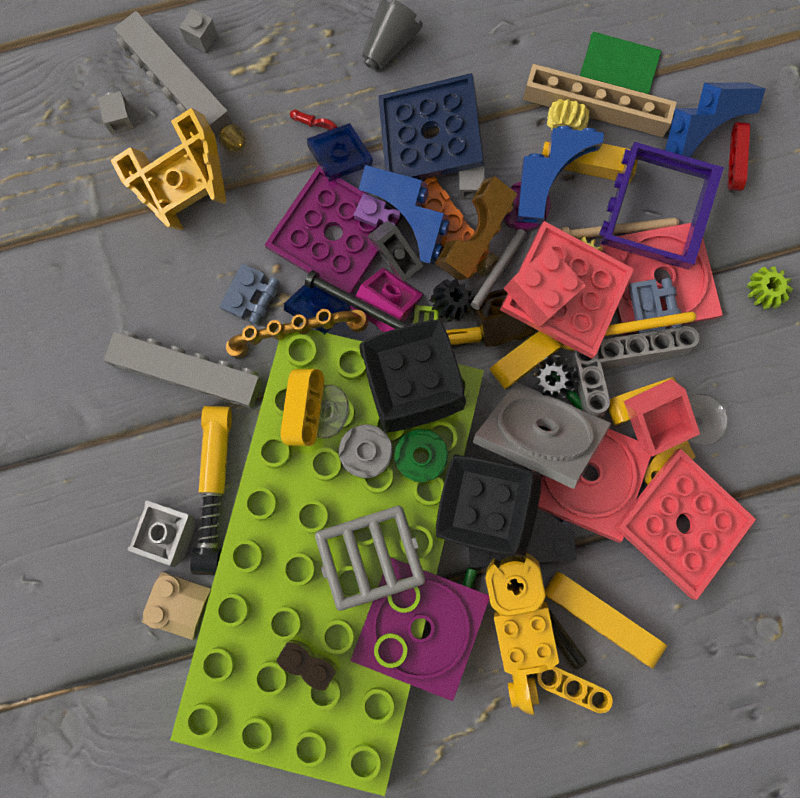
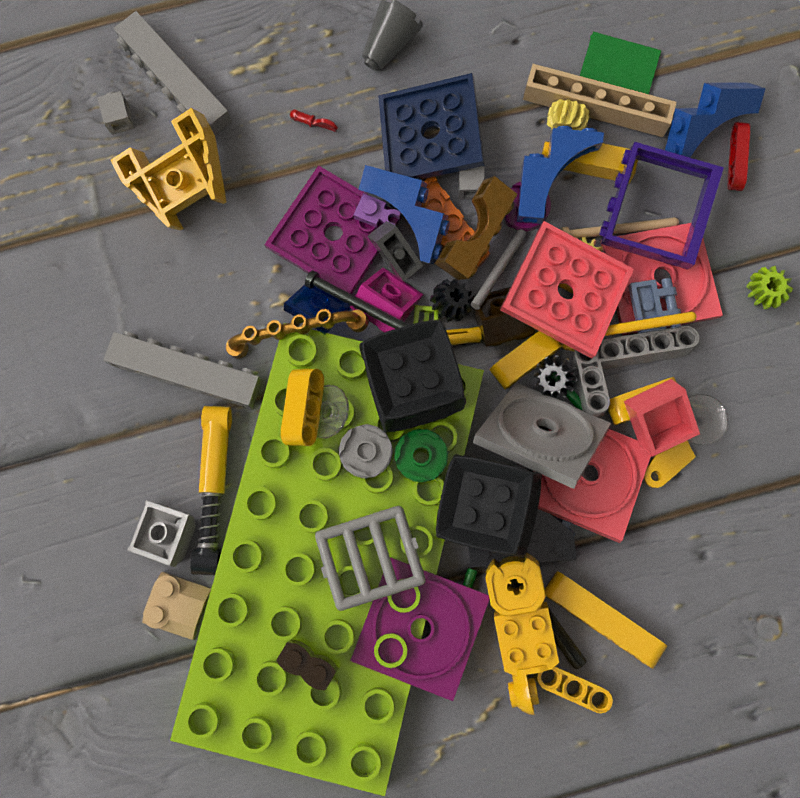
light grey brick [179,8,218,53] -> none
clear yellow piece [219,123,246,152] -> none
sand blue plate [219,264,280,325] -> none
clear blue tile [307,123,373,182] -> none
clear yellow tile [476,252,499,277] -> none
coral piece [504,246,586,327] -> none
coral piece [614,449,756,600] -> none

